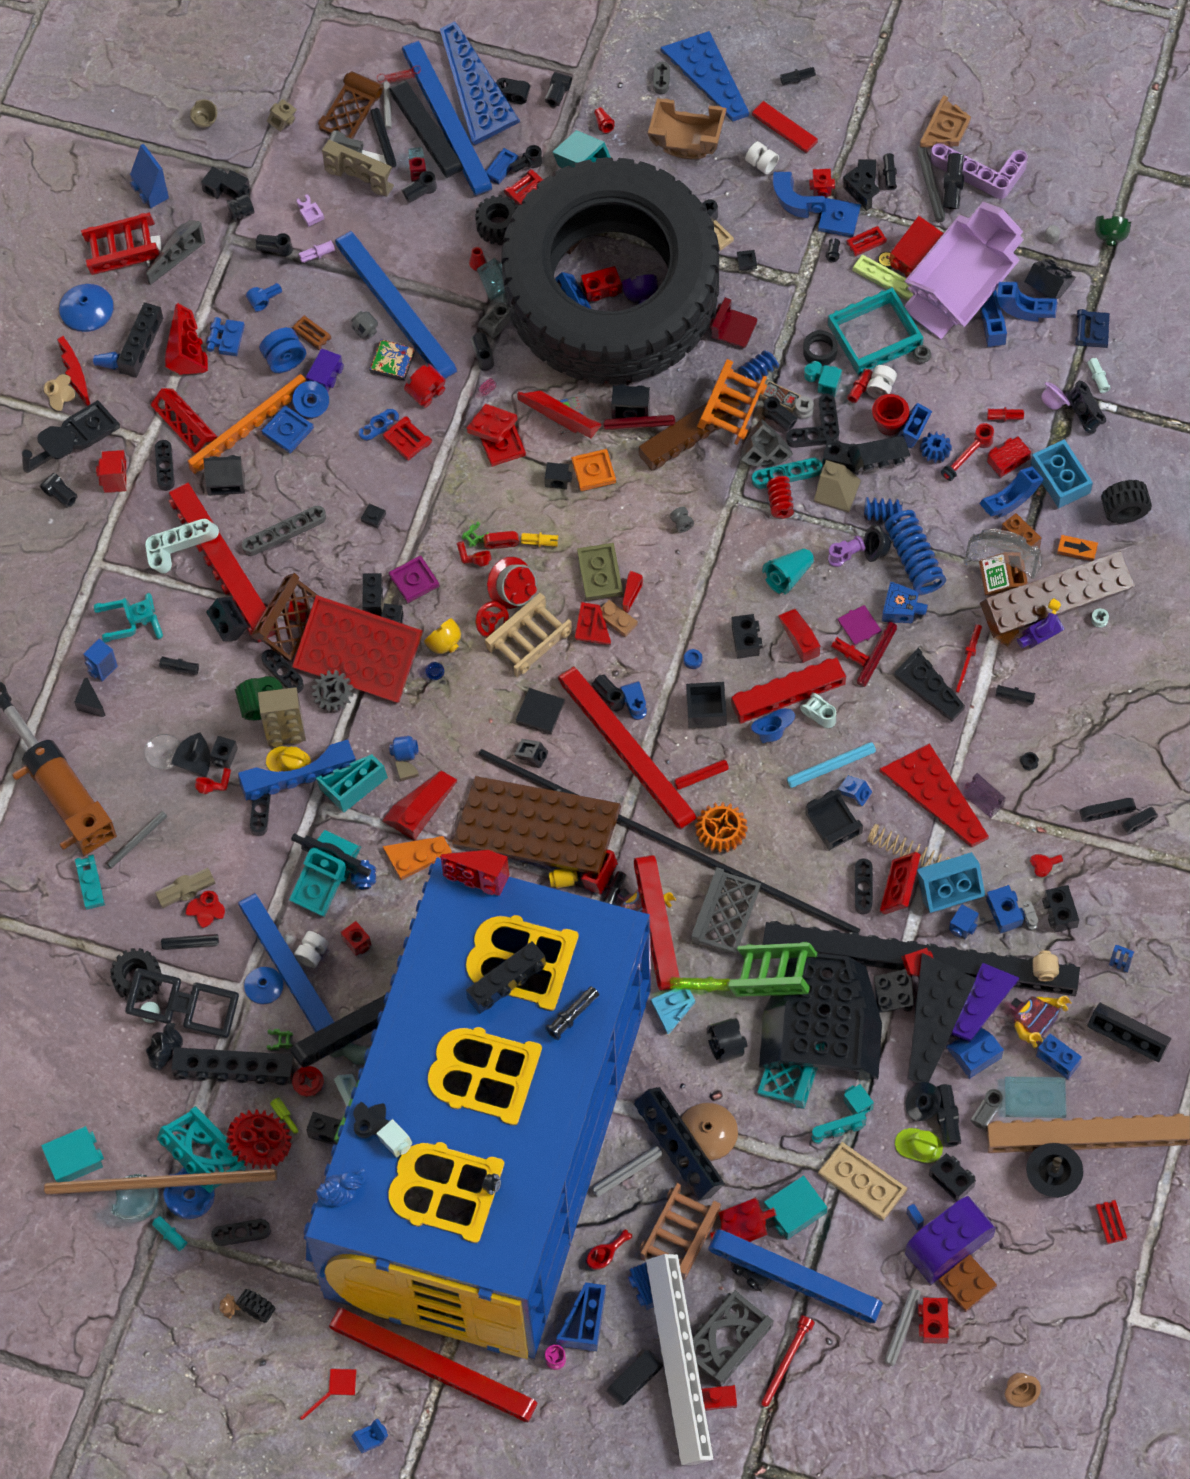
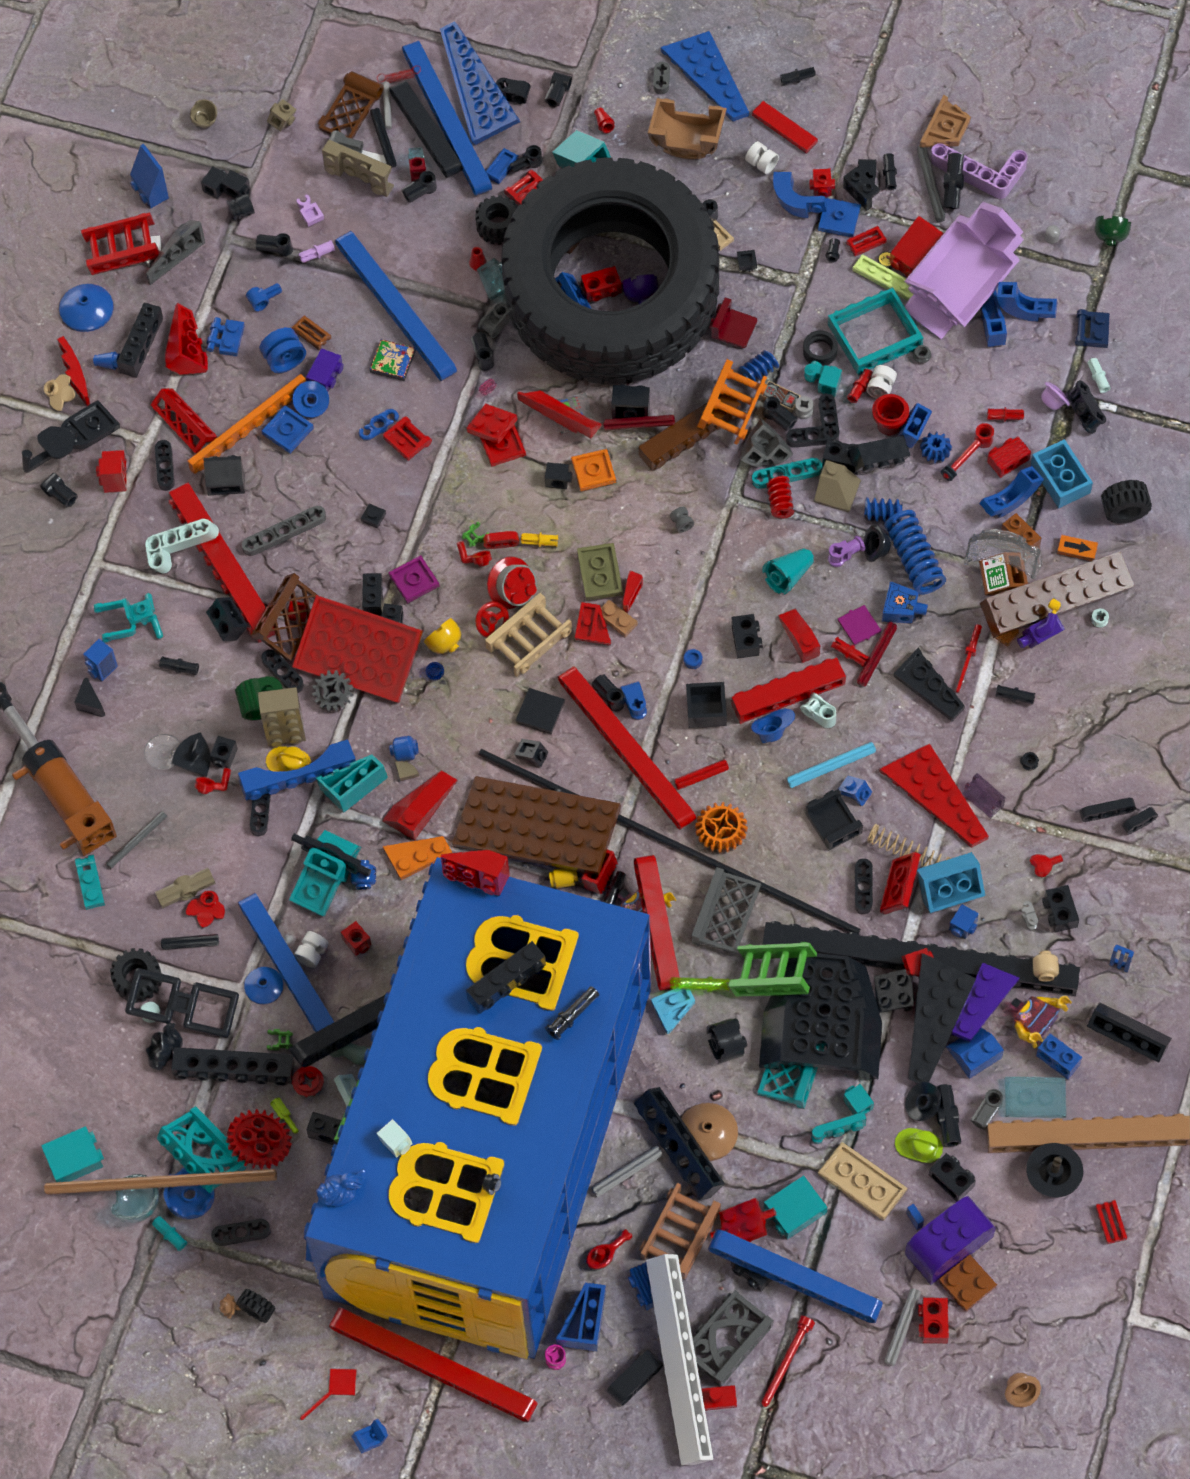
dark grey head [351,311,378,338] -> none
black plate [353,1102,390,1138] -> none
red brick [404,364,446,408] -> none
blue brick [986,885,1025,934] -> none
black slope [1024,259,1076,299] -> none

